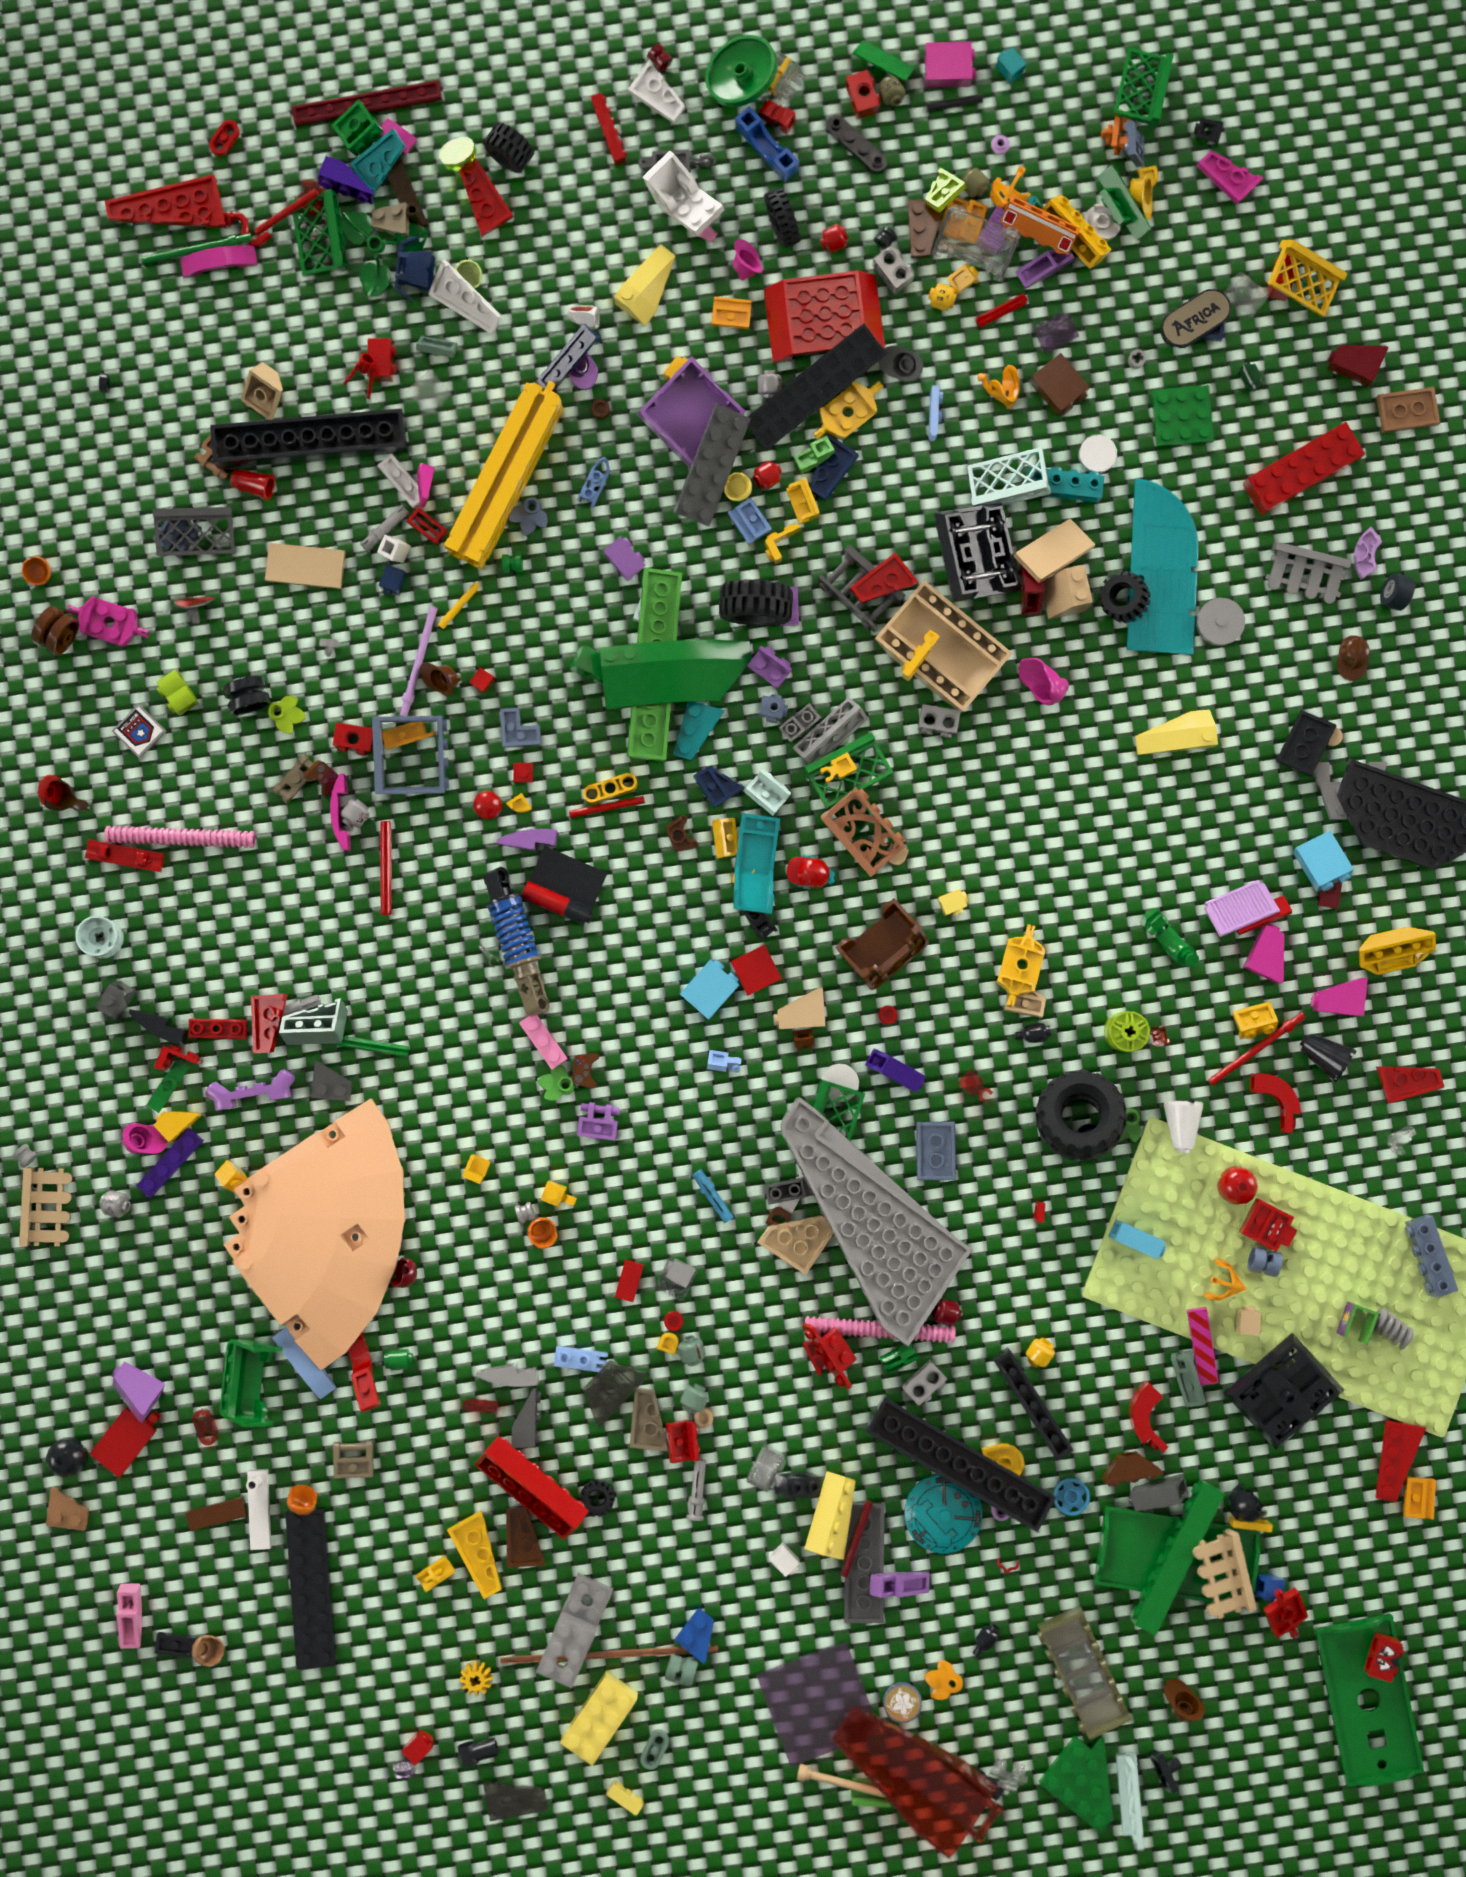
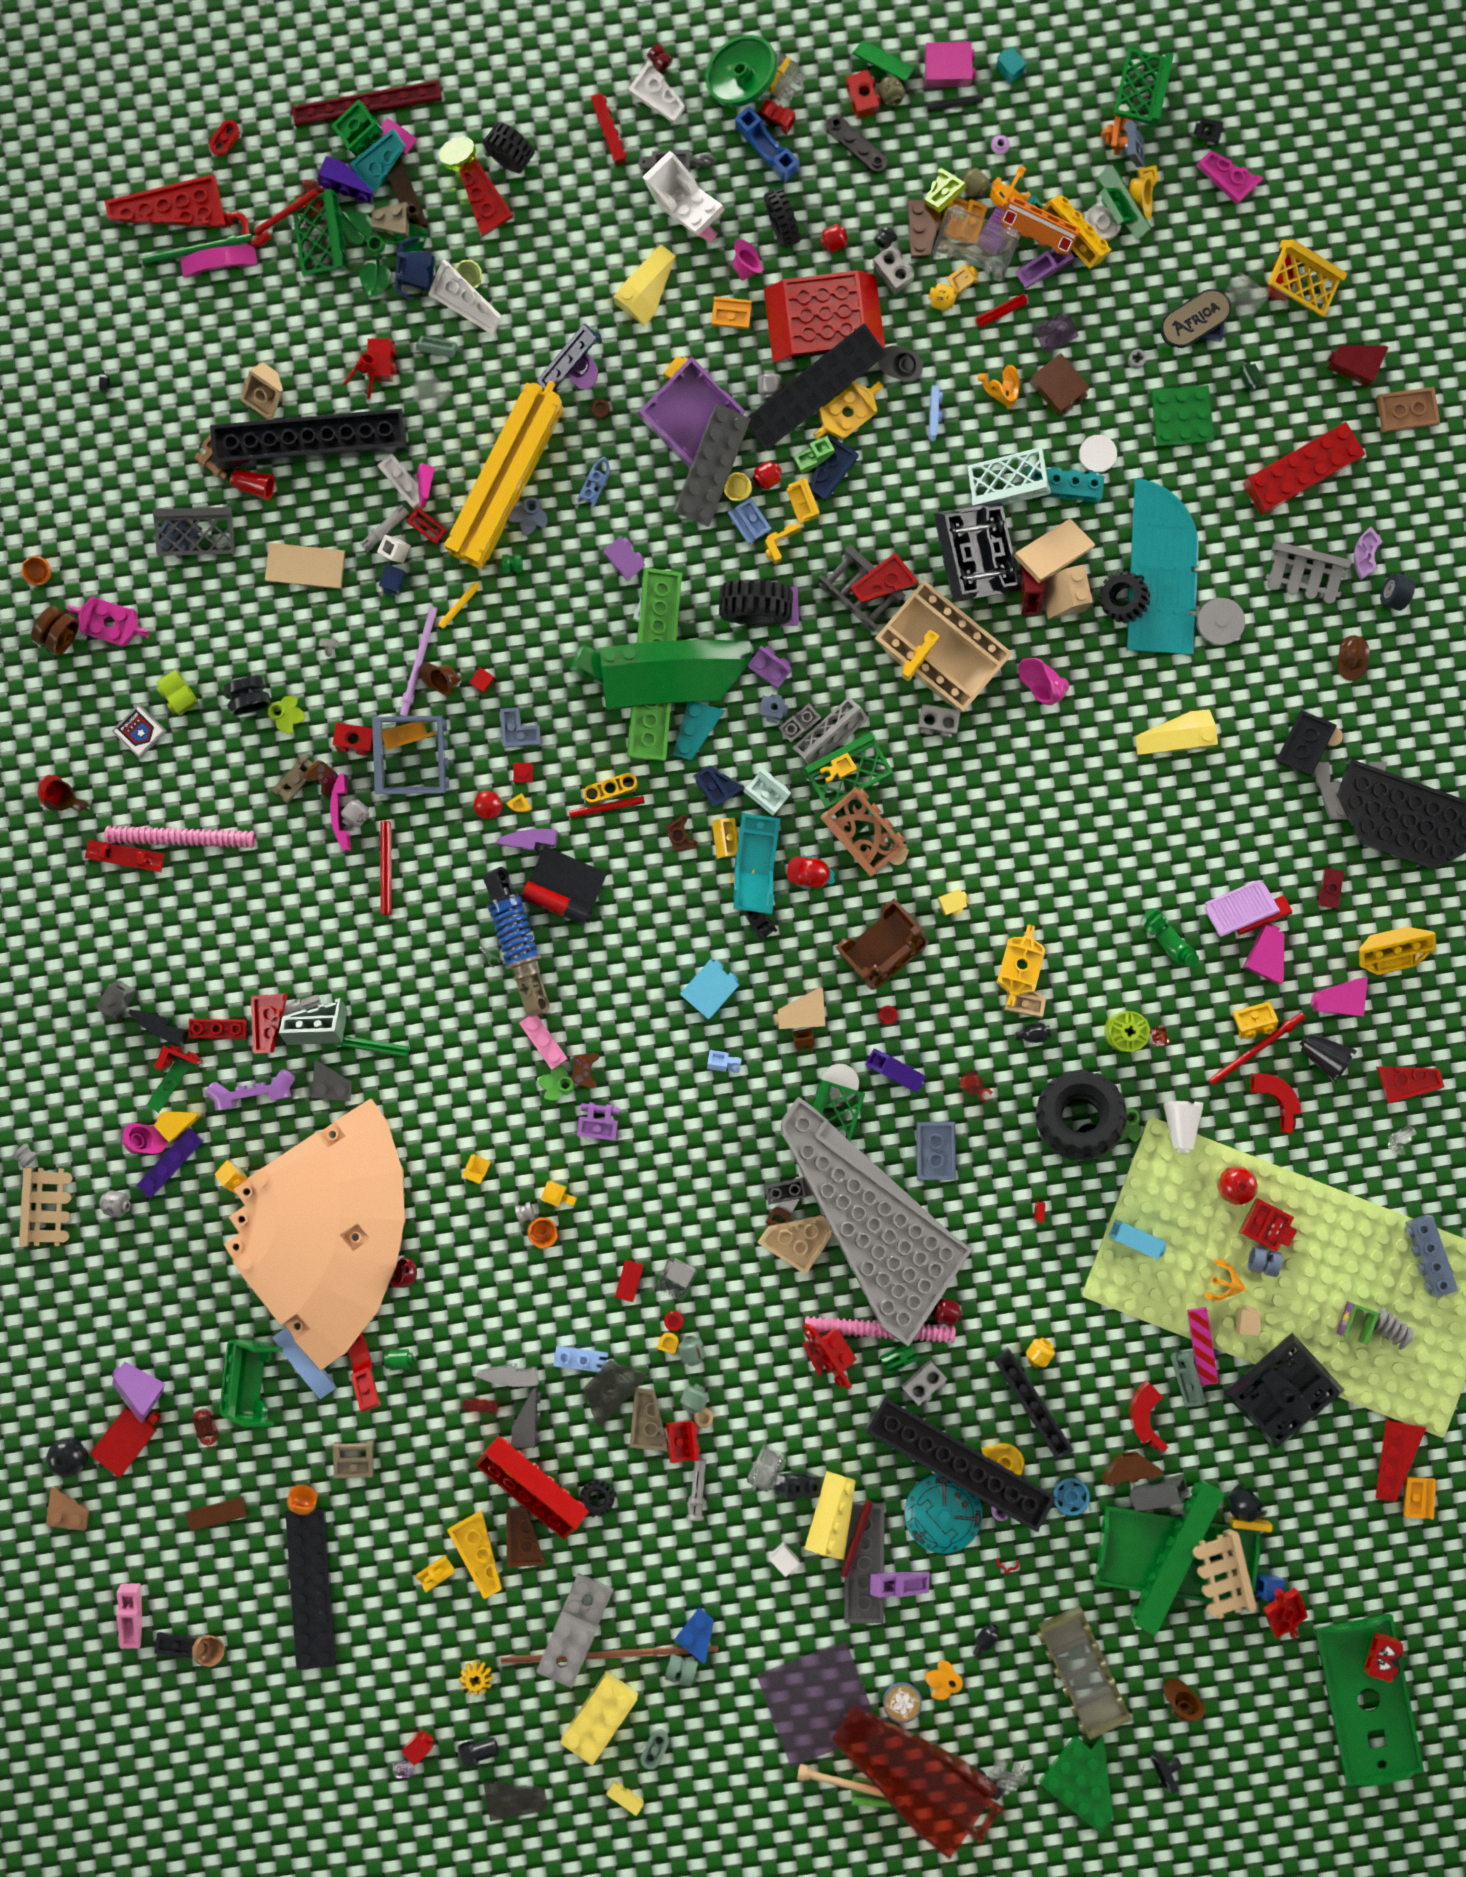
light aqua wheel [76,916,123,958] -> none
shield [174,597,215,624] -> none
white piece [246,1469,271,1550] -> none
white rock [568,305,600,329] -> none
dark azure pin [692,1169,734,1224] -> none
red tile [731,944,782,996] -> none
light aqua fence [1116,1752,1144,1850] -> none
medium azure brick [1293,831,1354,892] -> none

